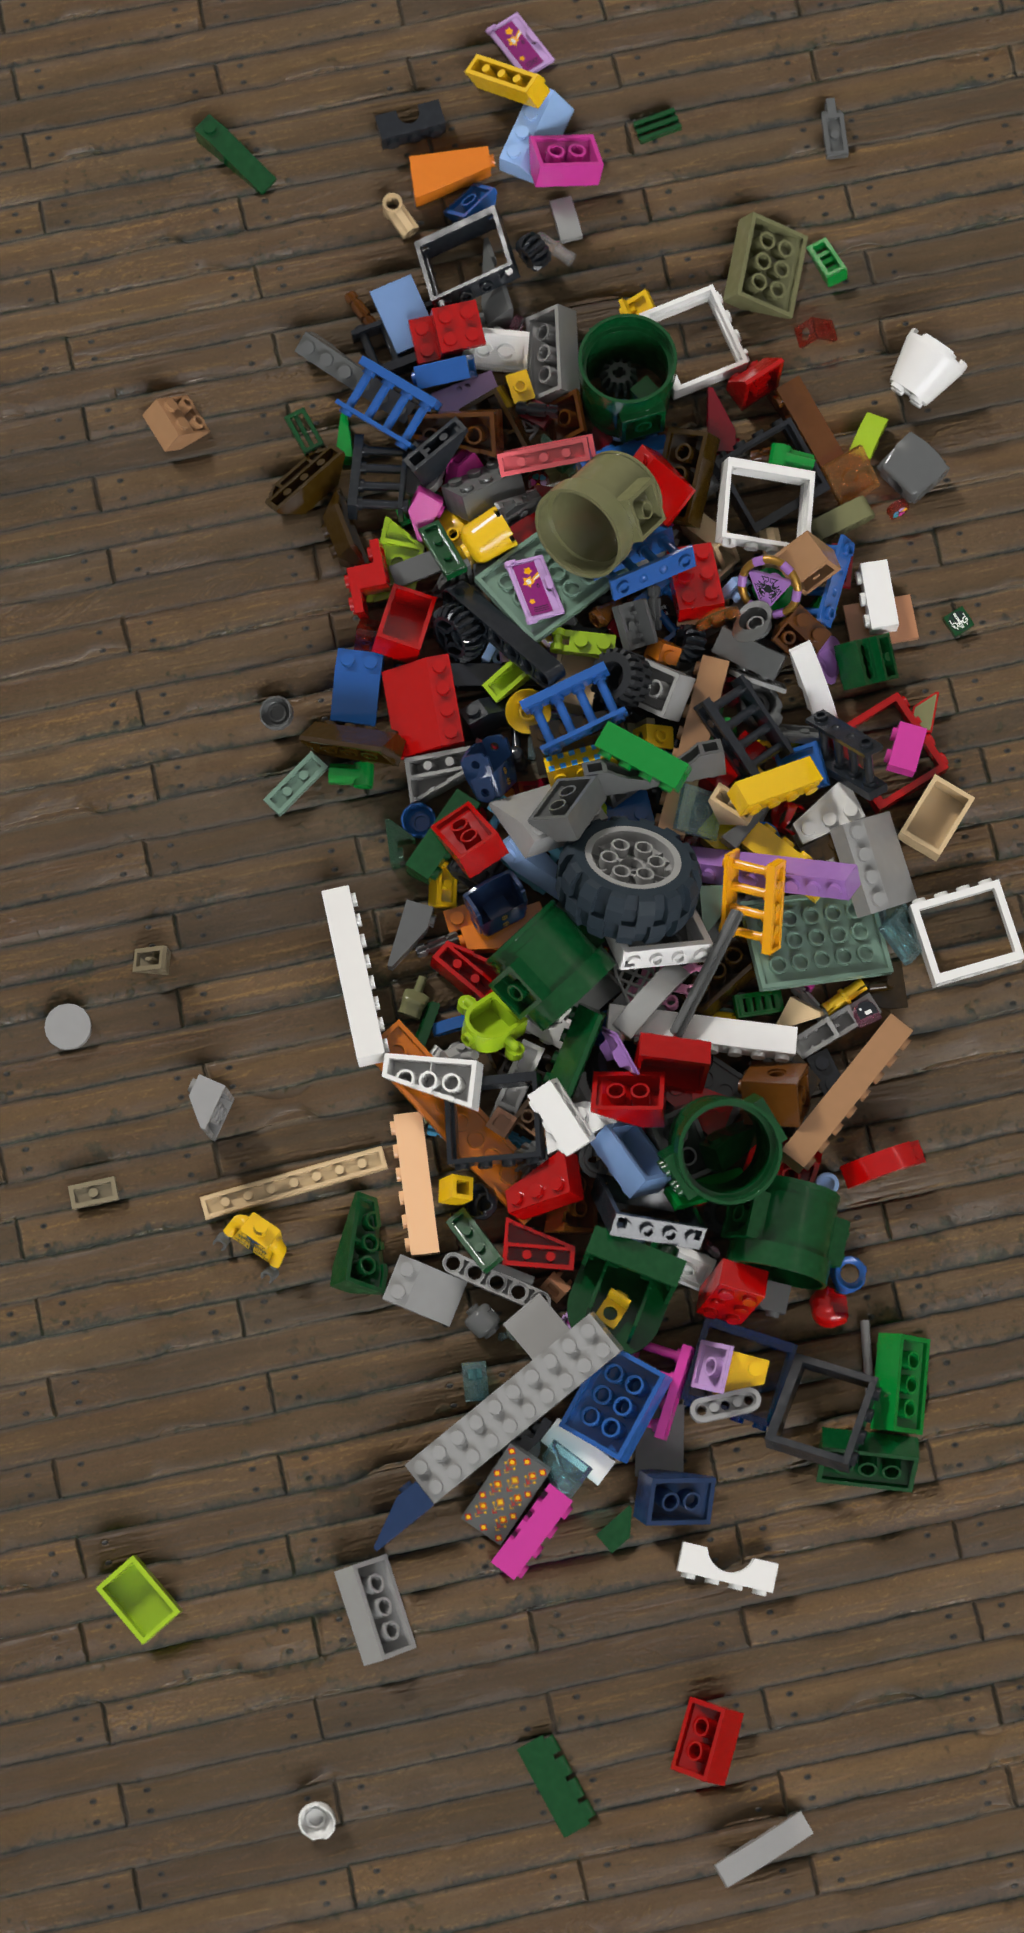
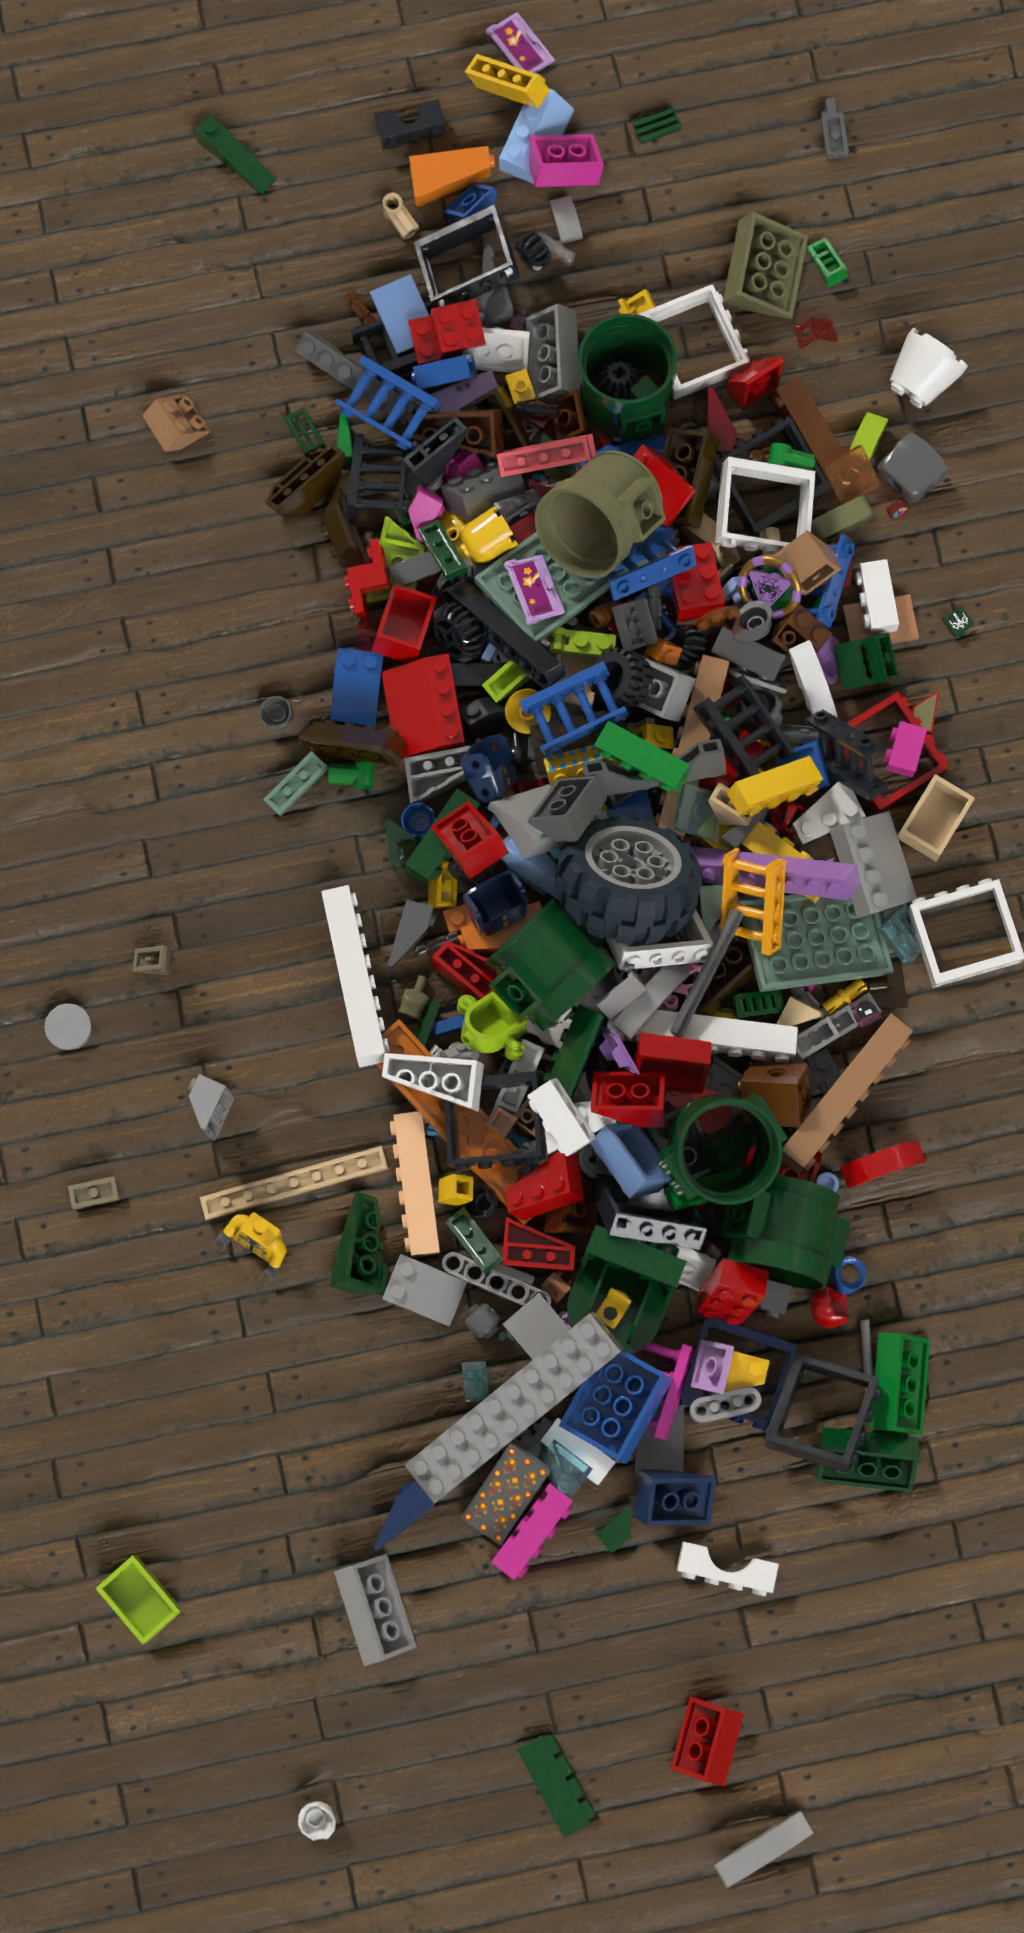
none -> light grey hinge [591,967,647,1019]

